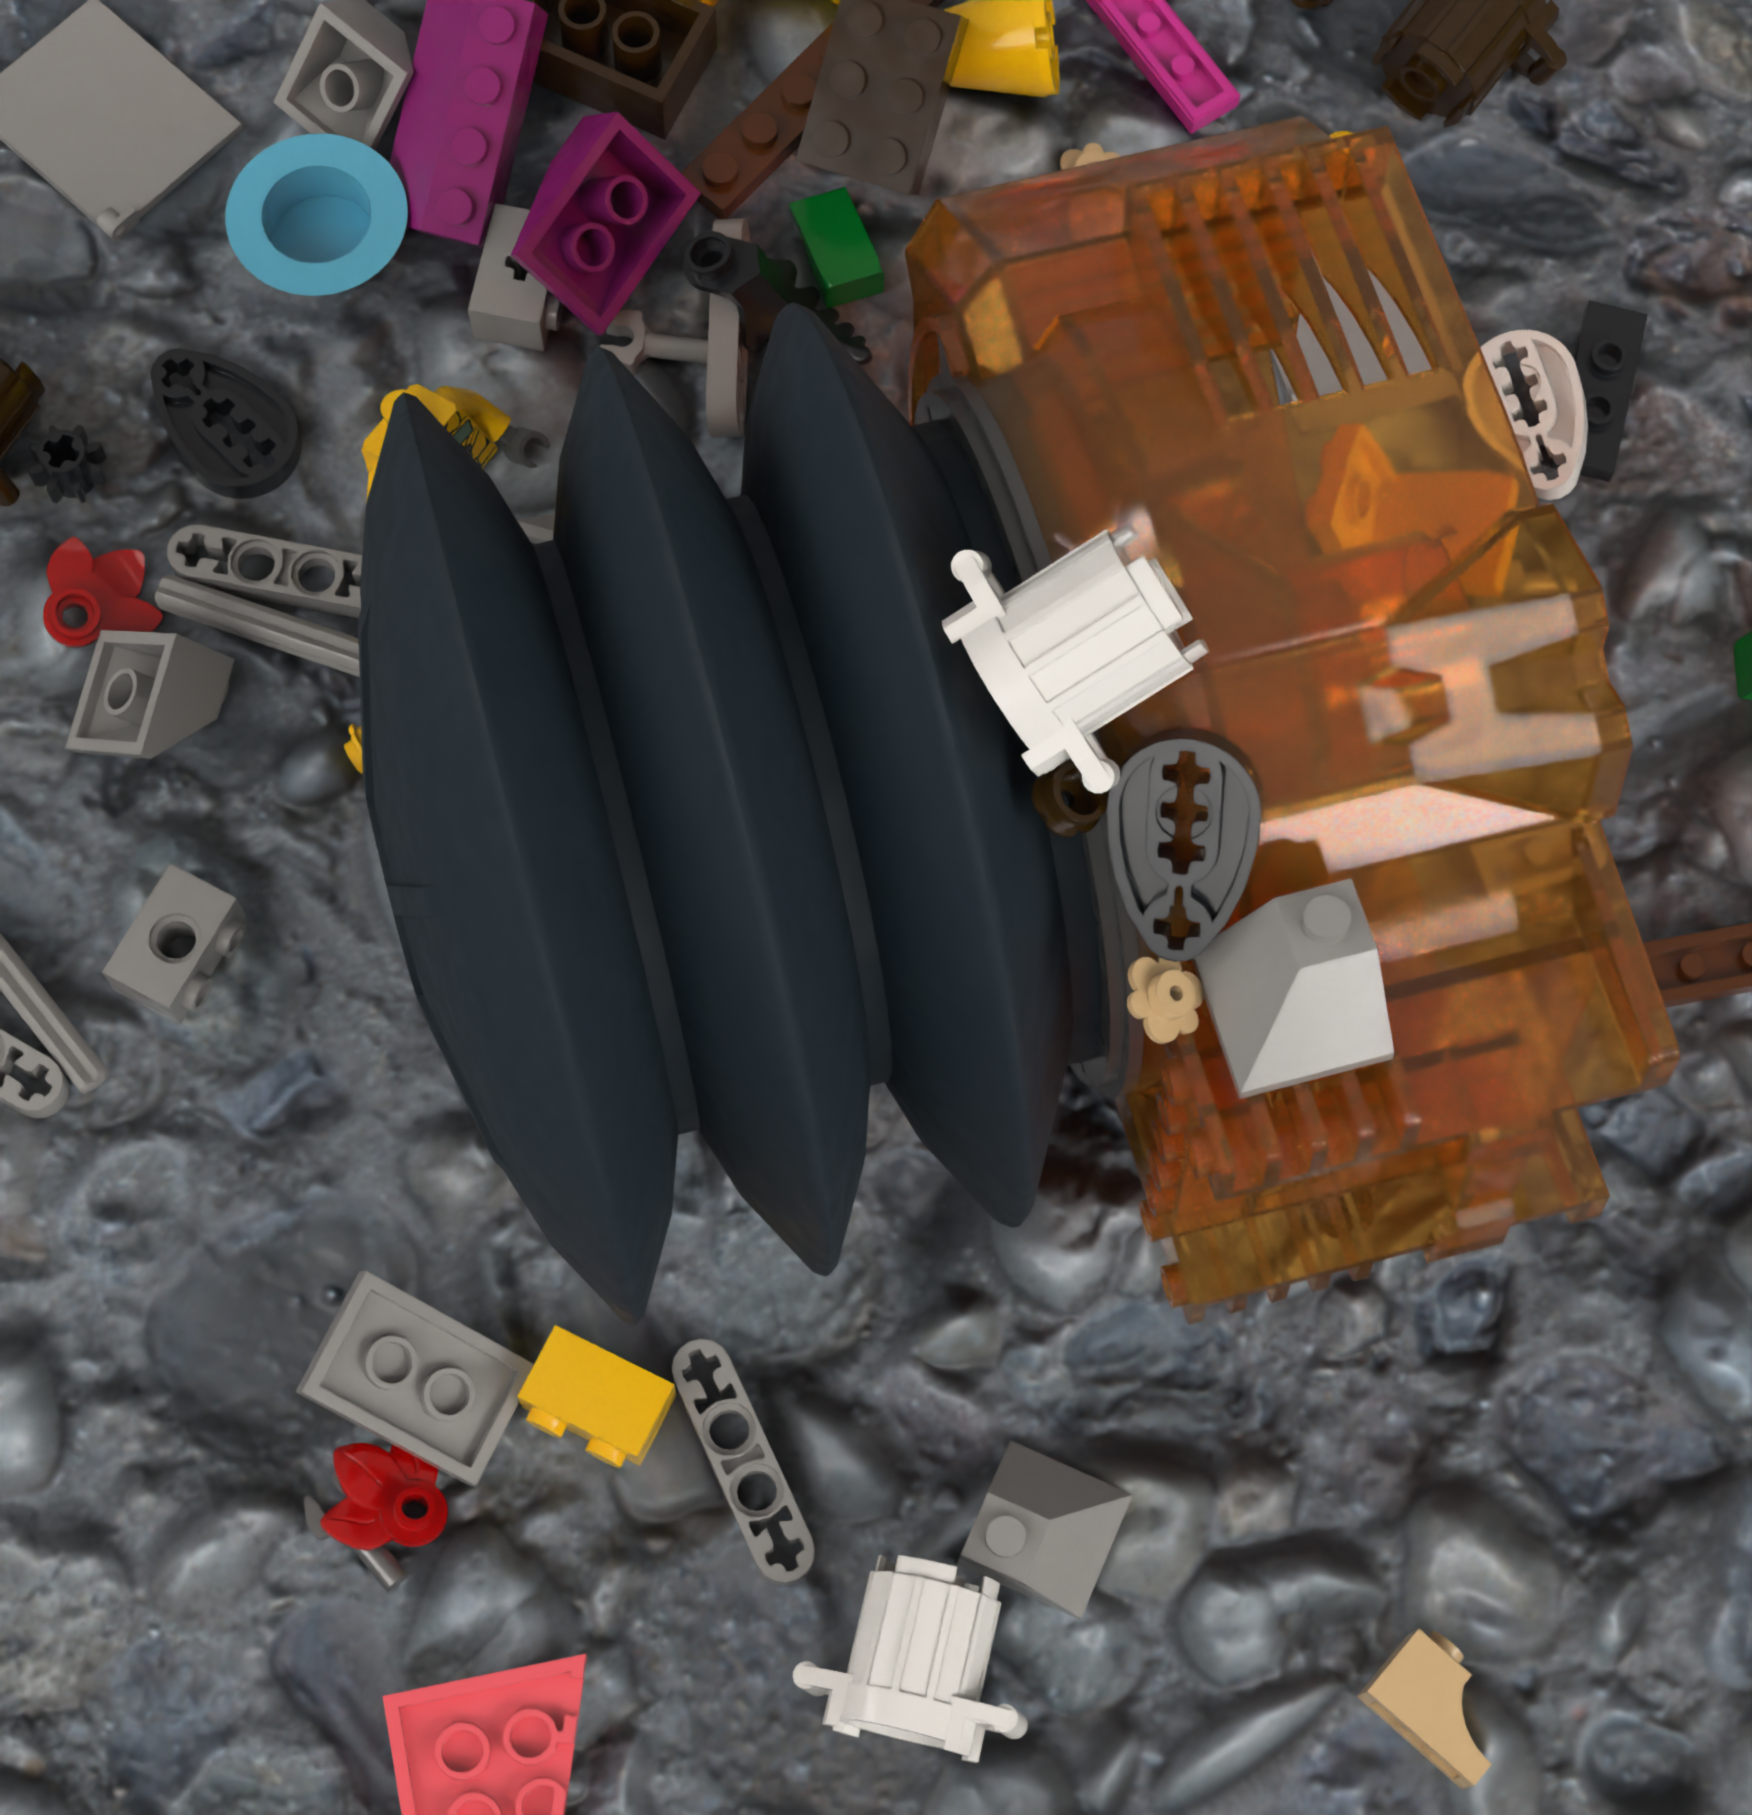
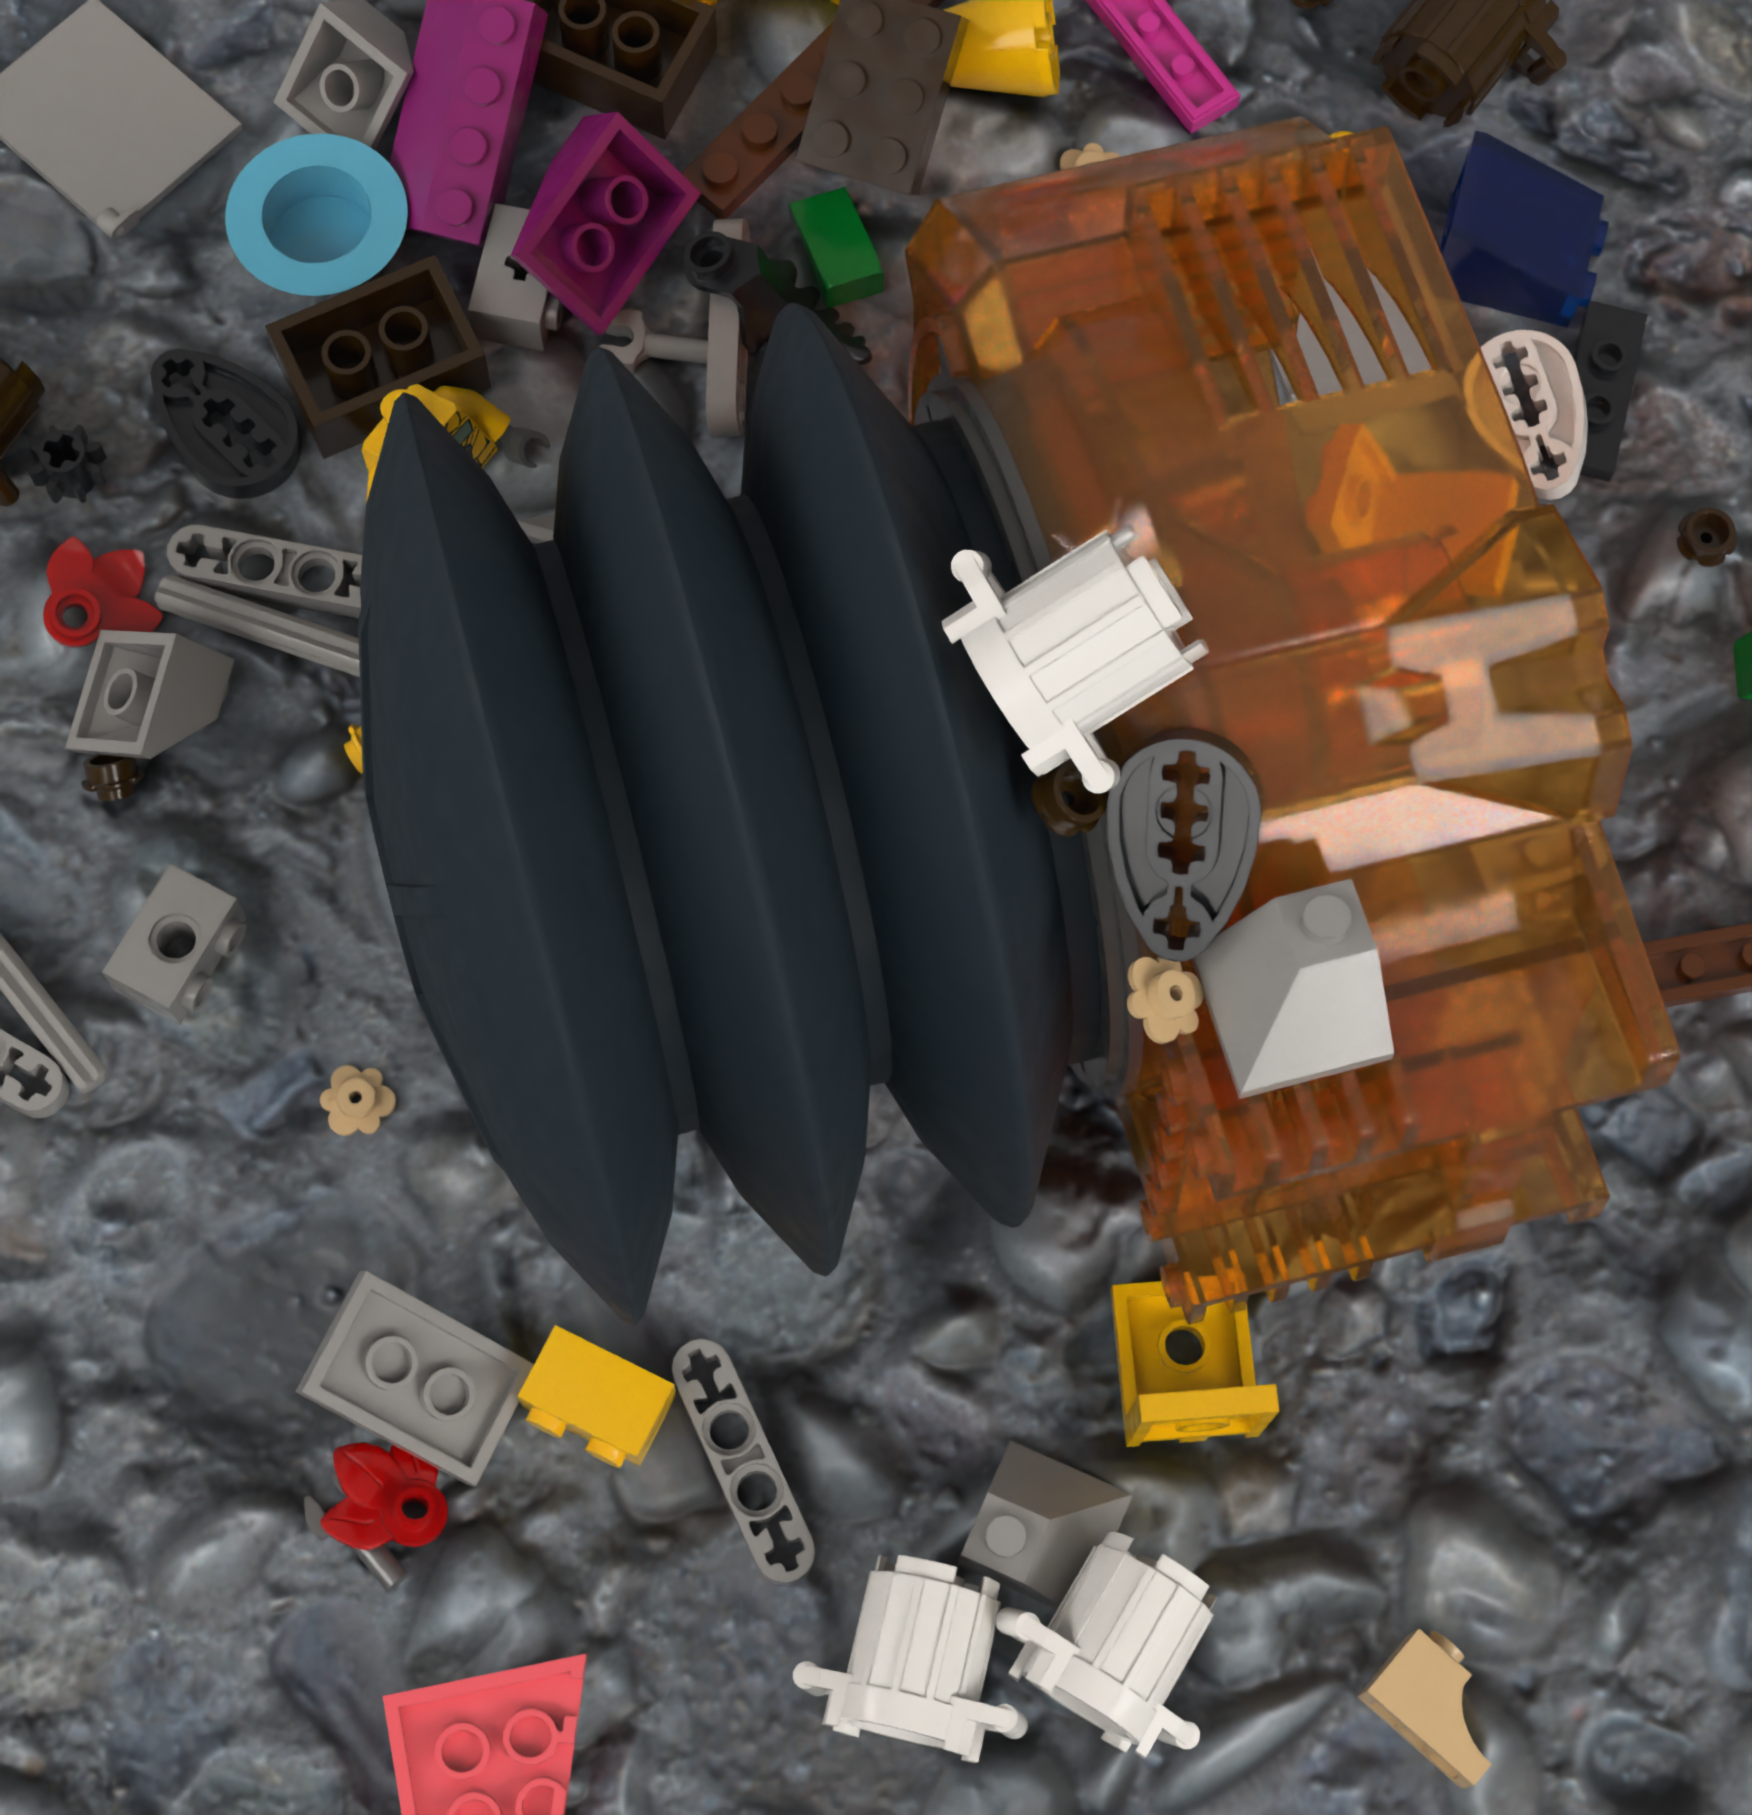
none -> dark brown plate [81,754,145,801]
none -> dark brown brick [265,255,491,459]
none -> tan plant [320,1065,396,1136]
none -> white container [995,1531,1218,1759]
none -> yellow bracket [1110,1275,1279,1447]
none -> clear blue slope [1430,130,1609,328]
none -> dark brown plate [1676,508,1737,567]

